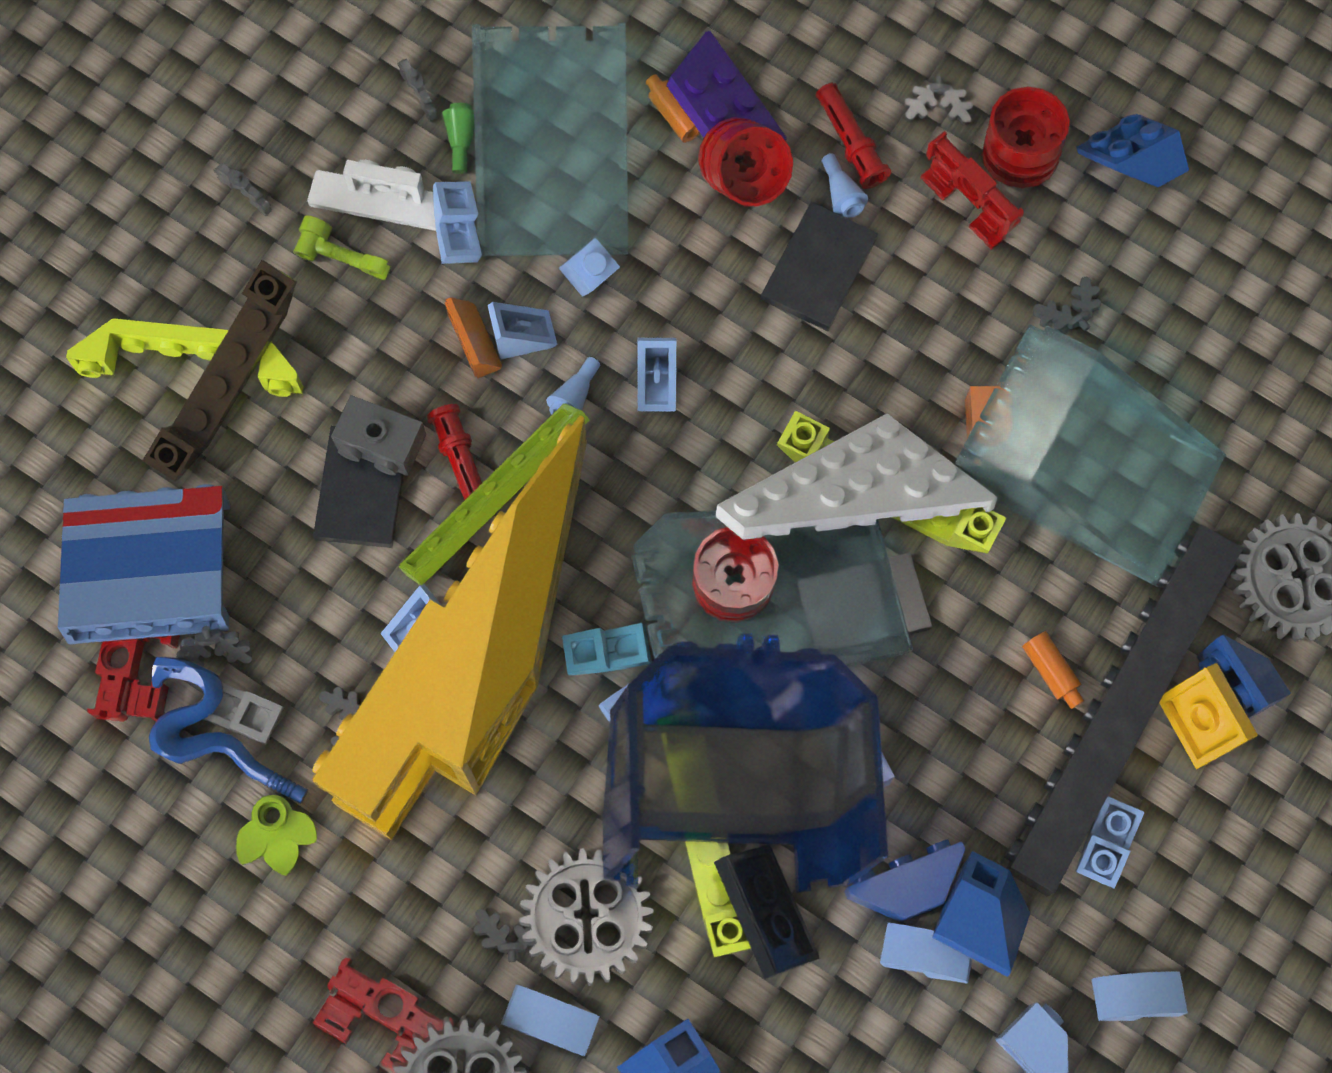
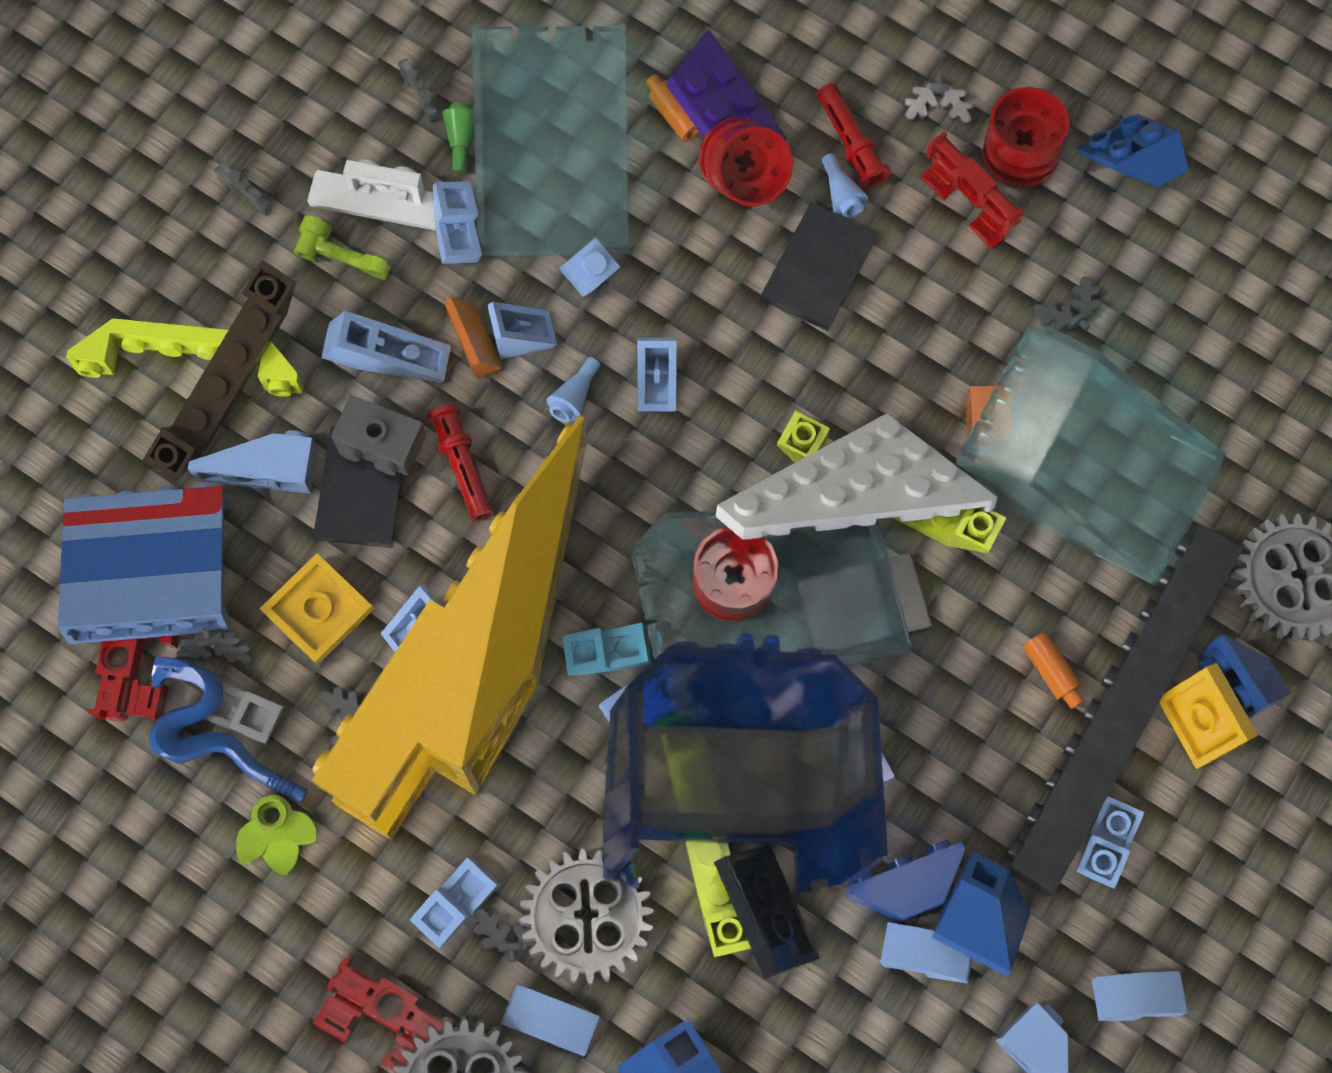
lime tile [399,404,590,585] -> none
none -> light blue slope [188,430,318,494]
none -> yellow plate [260,553,374,665]
none -> light blue slope [321,311,451,383]
none -> light blue slope [410,856,501,948]

